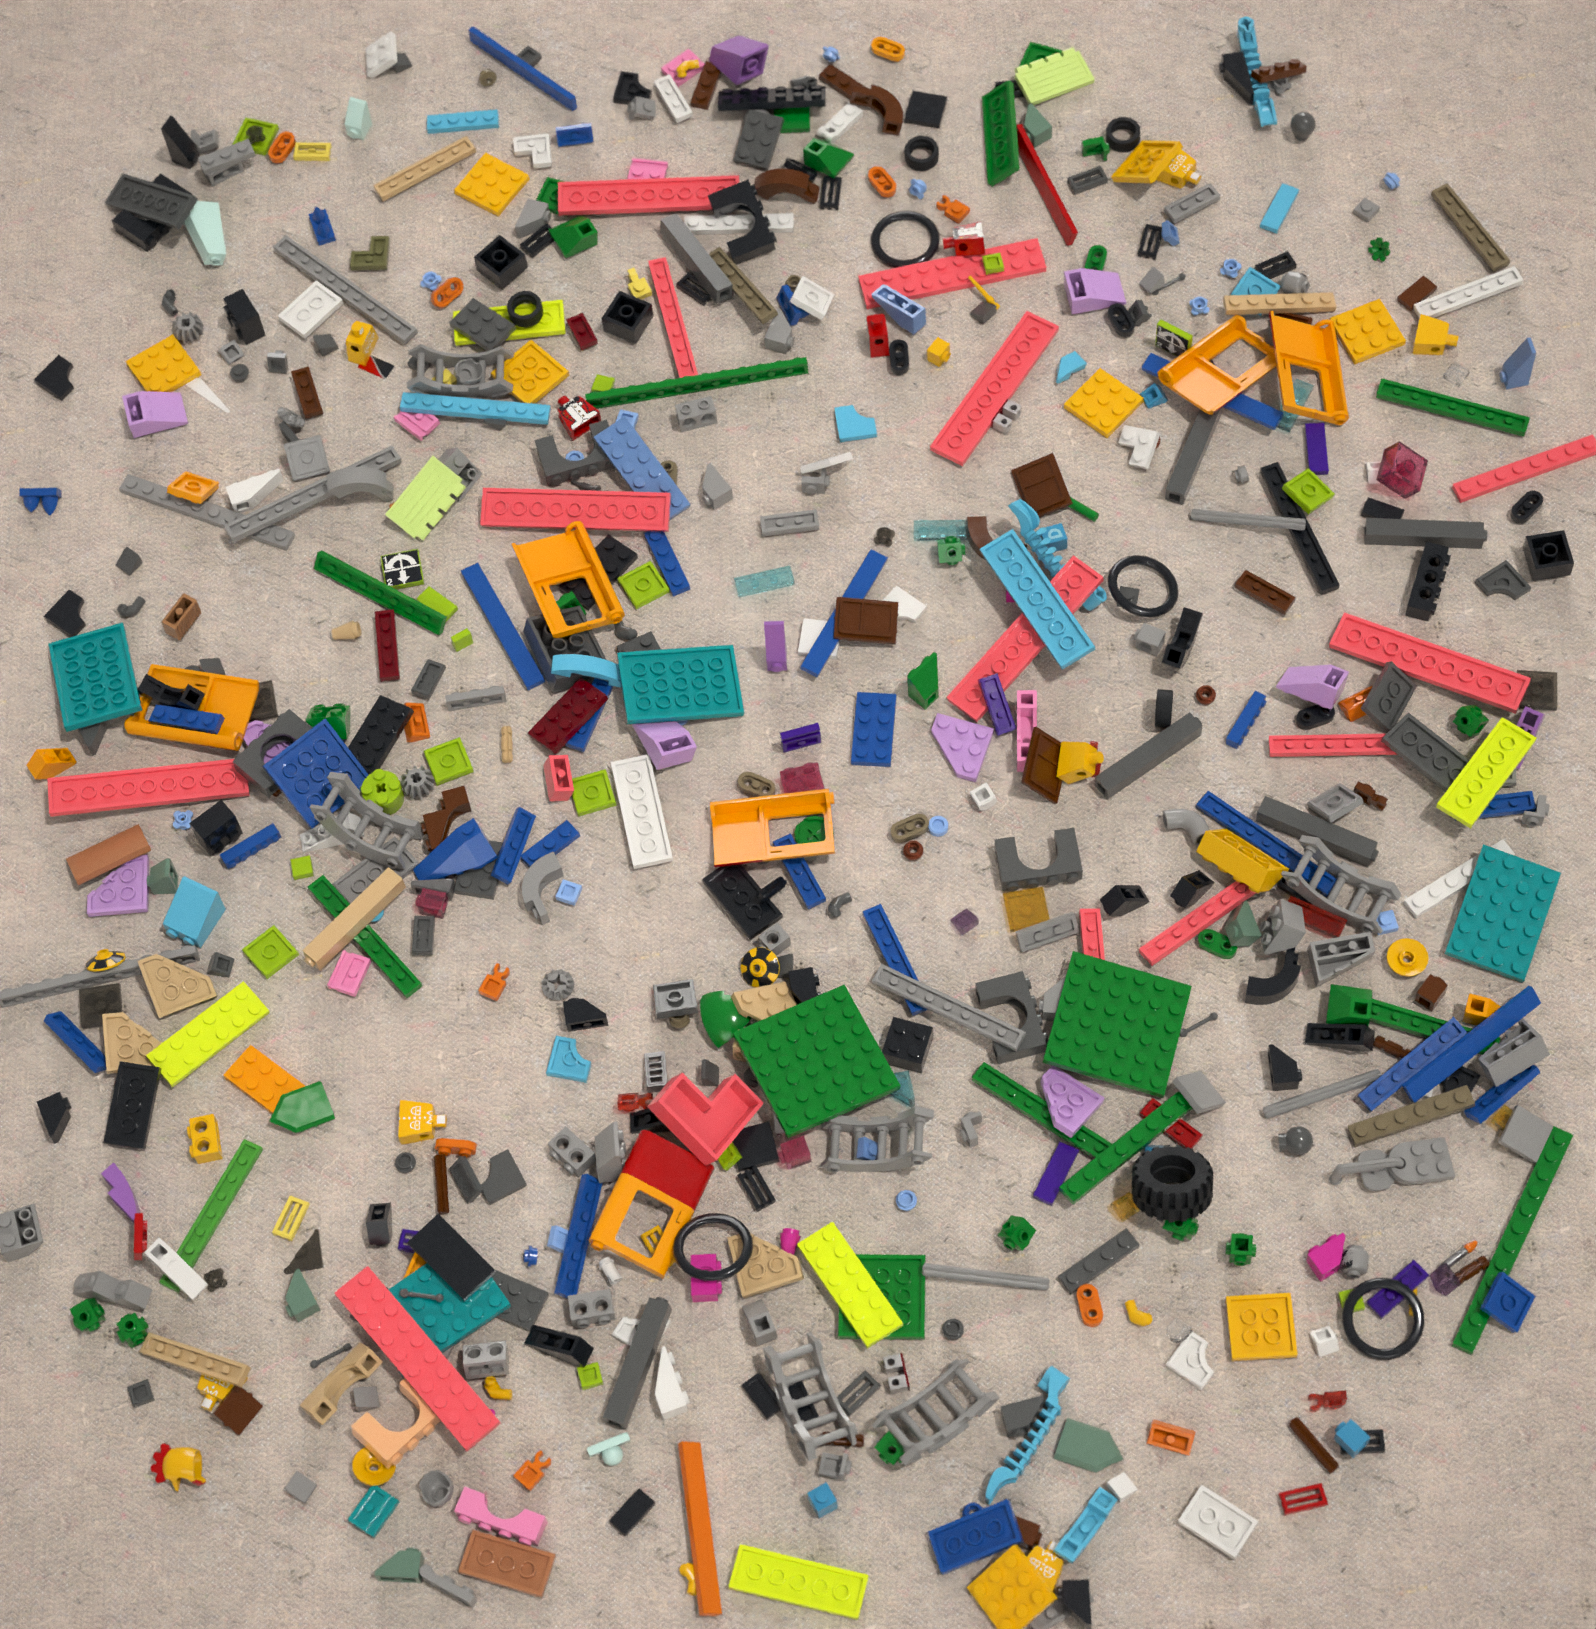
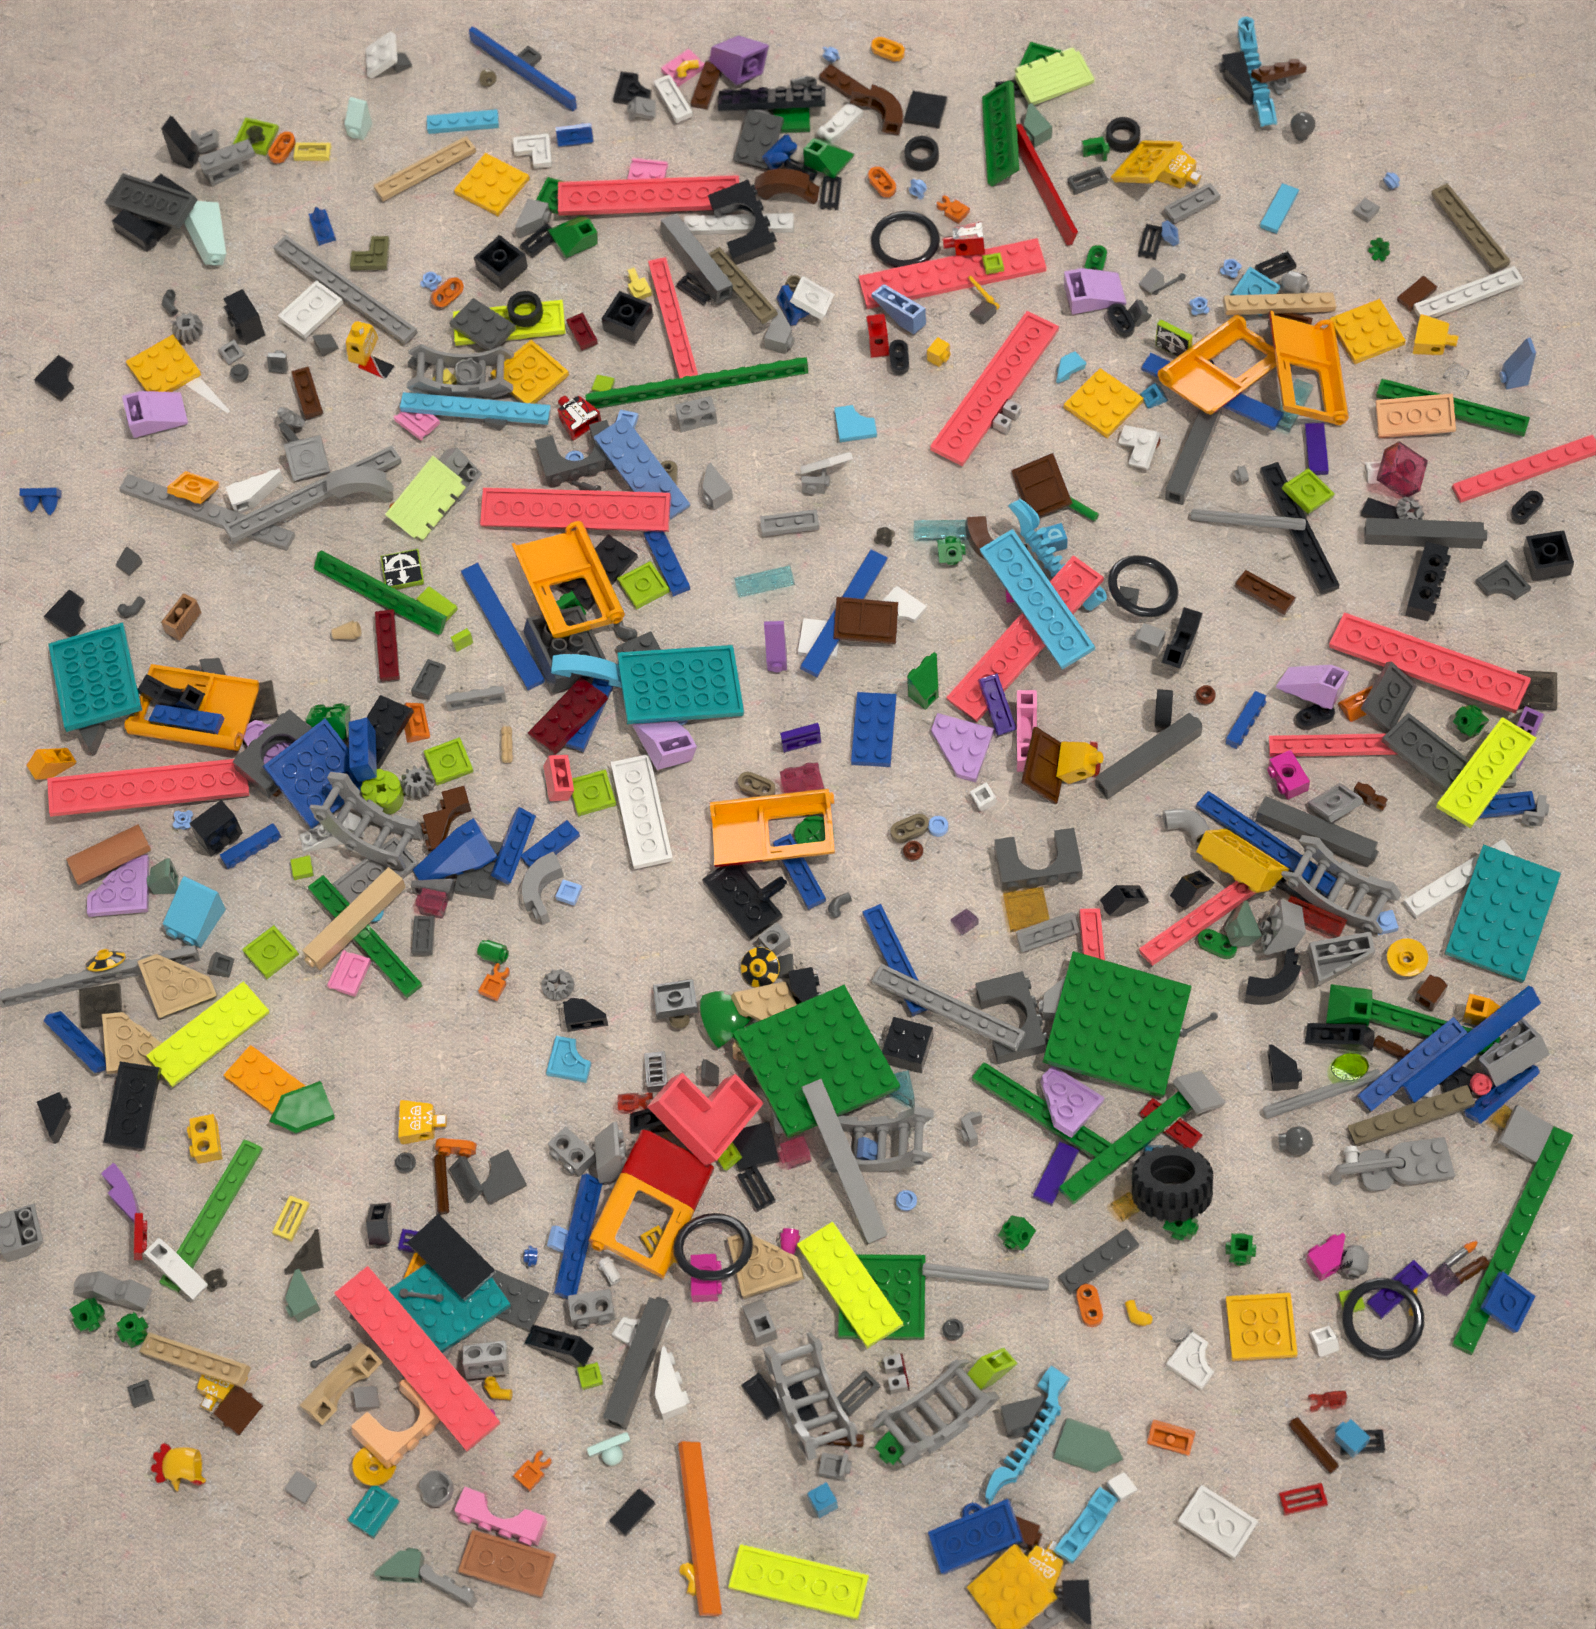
none -> blue brick [349,717,377,782]
none -> green brick [477,940,509,964]
none -> blue tile [762,135,797,170]
none -> light grey tile [801,1079,887,1244]
none -> lime slope [967,1347,1018,1390]
none -> dark pink brick [1267,750,1310,800]
none -> clear neon green piece [1331,1053,1369,1081]
none -> white pin [1343,1146,1360,1174]
none -> light nougat tile [1376,393,1456,438]
none -> light grey gear [1396,496,1425,520]
none -> coral tile [1470,1073,1492,1095]

